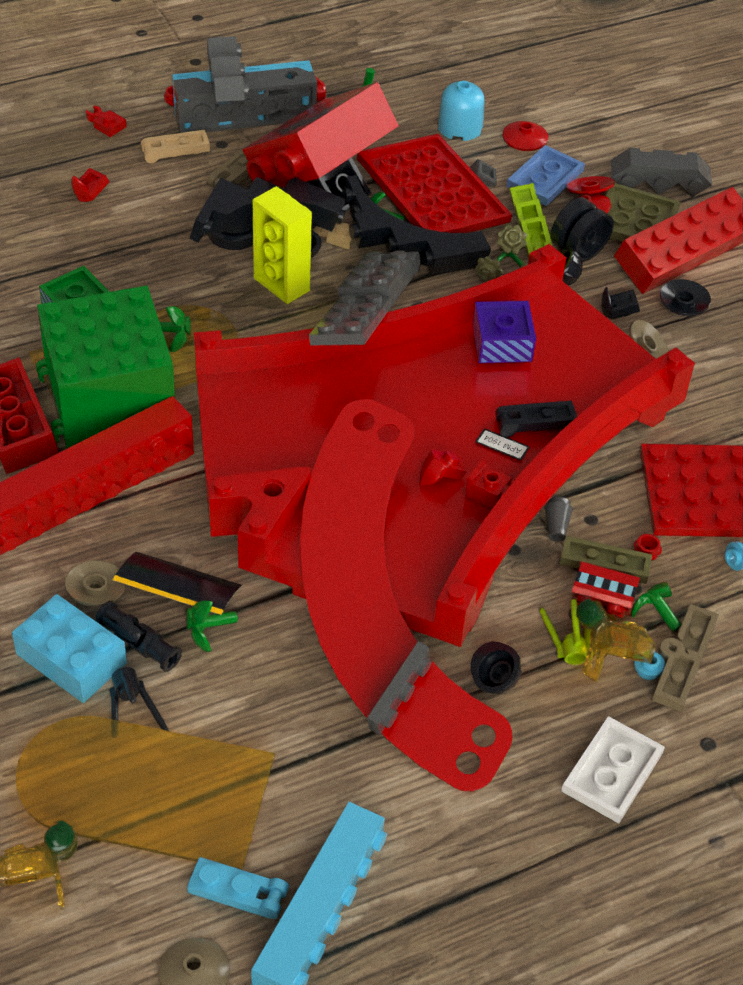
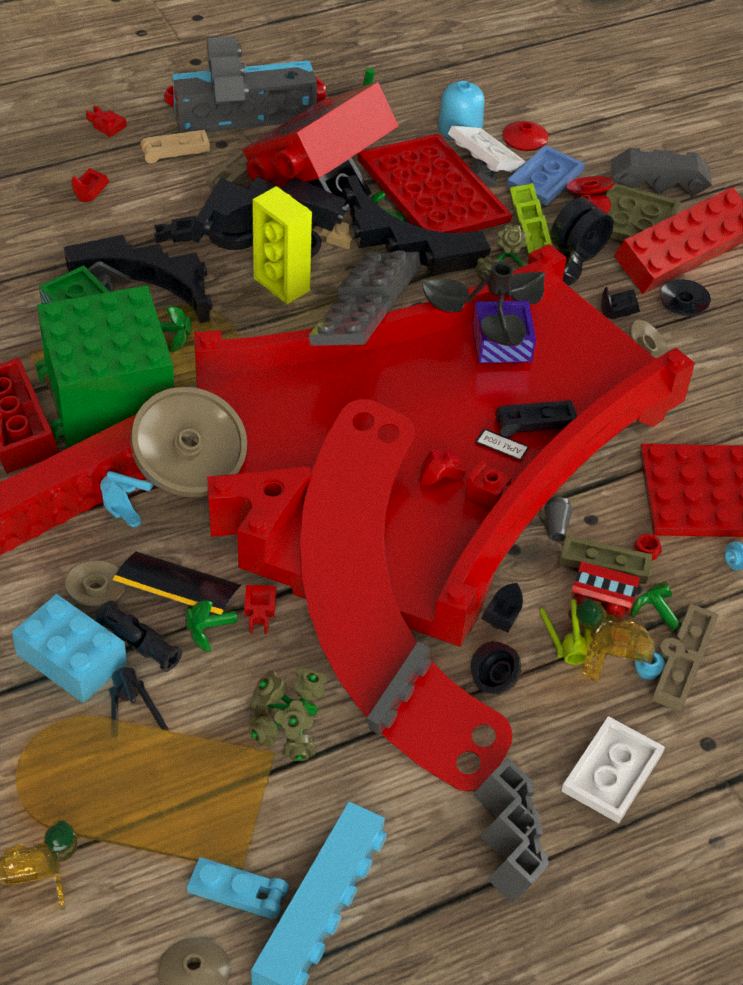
none -> black arch [64,235,212,324]
none -> dark grey piece [88,262,131,292]
none -> medium azure helmet [100,471,153,527]
none -> dark tan dish [130,387,247,497]
none -> black plate [154,216,196,243]
none -> red plate [244,585,276,634]
none -> olive plant [249,668,327,761]
none -> pearl dark grey plant [422,262,545,346]
none -> white plate [448,126,526,173]
none -> dark grey brick [473,758,549,903]
none -> black plate [481,583,523,633]

